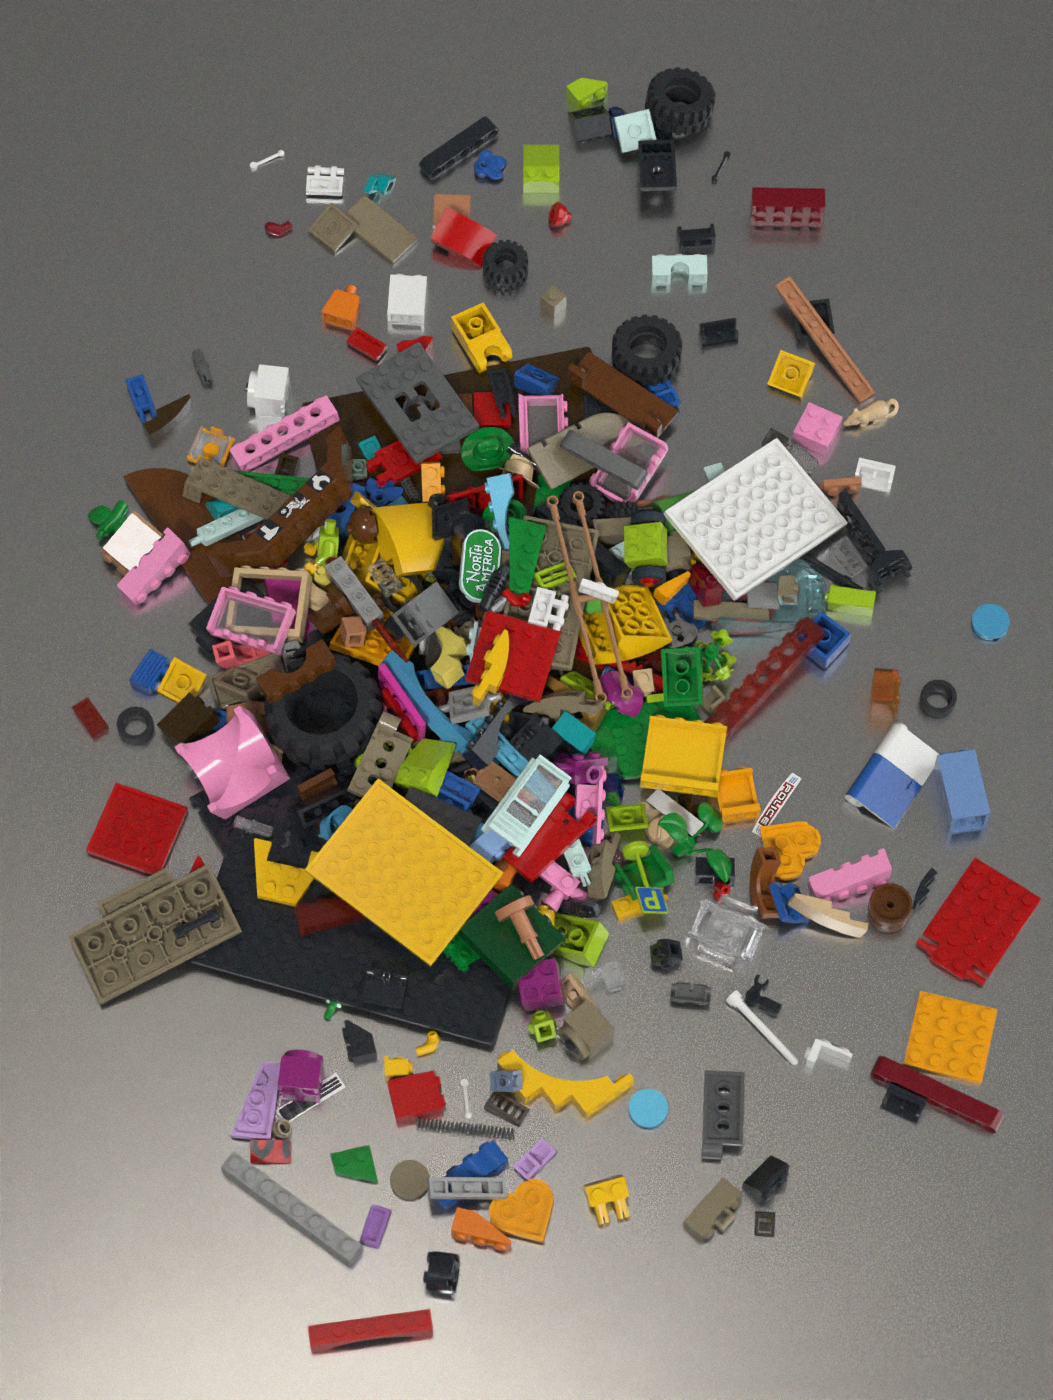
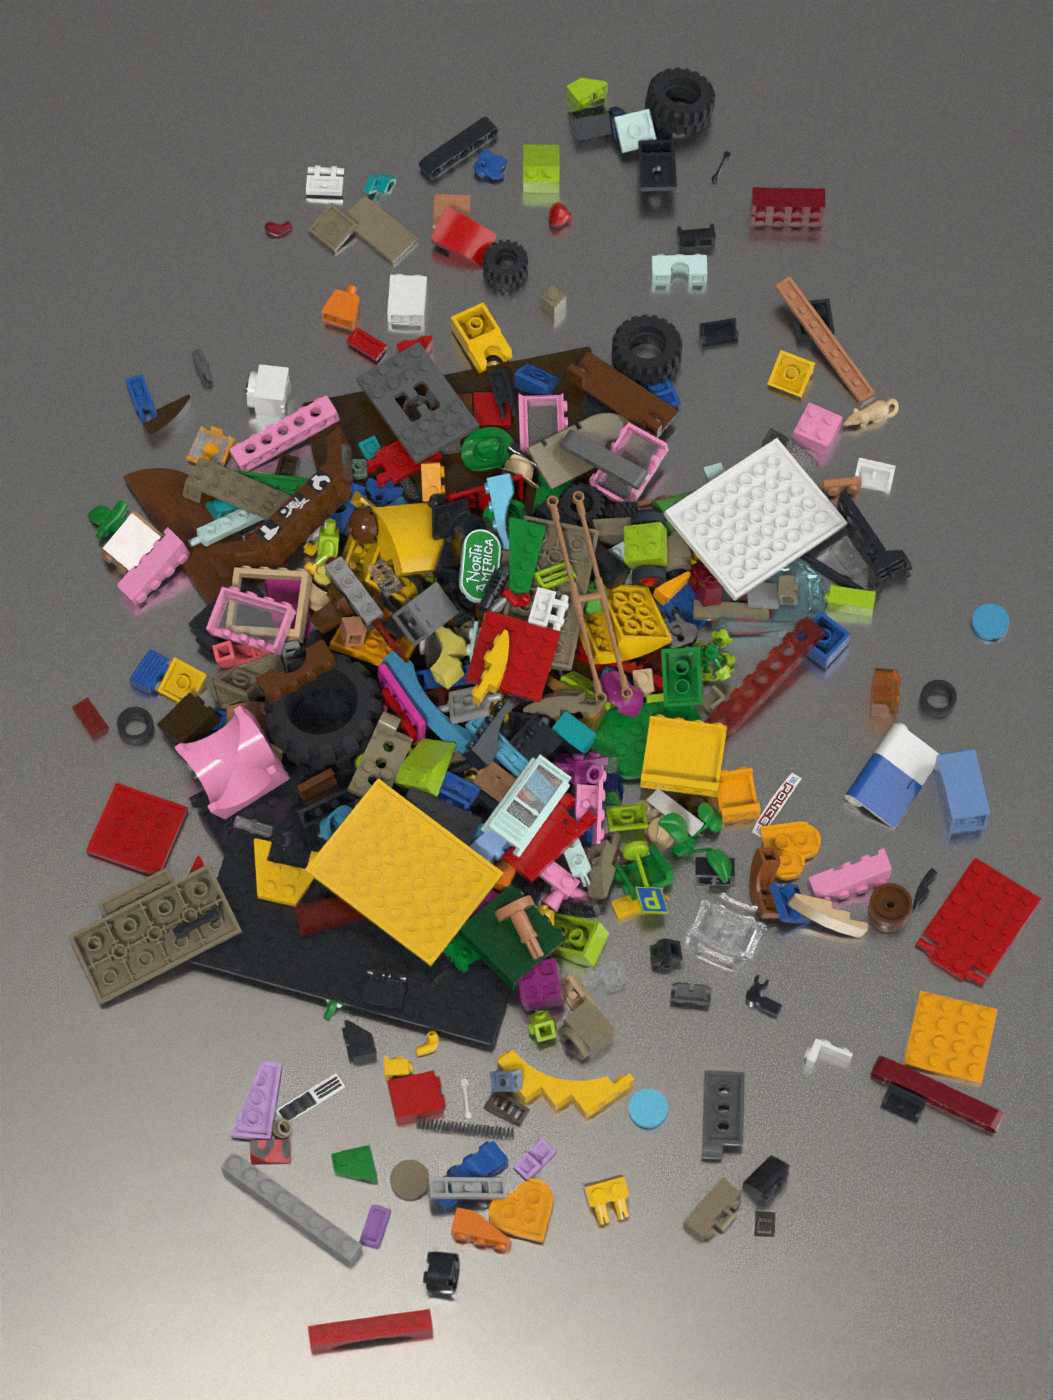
white hinge [250,150,285,170] -> none
magenta piece [278,1049,324,1103] -> none
white plate [578,578,619,604] -> none
red arm [713,882,730,900] -> none
white piece [726,990,798,1065] -> none

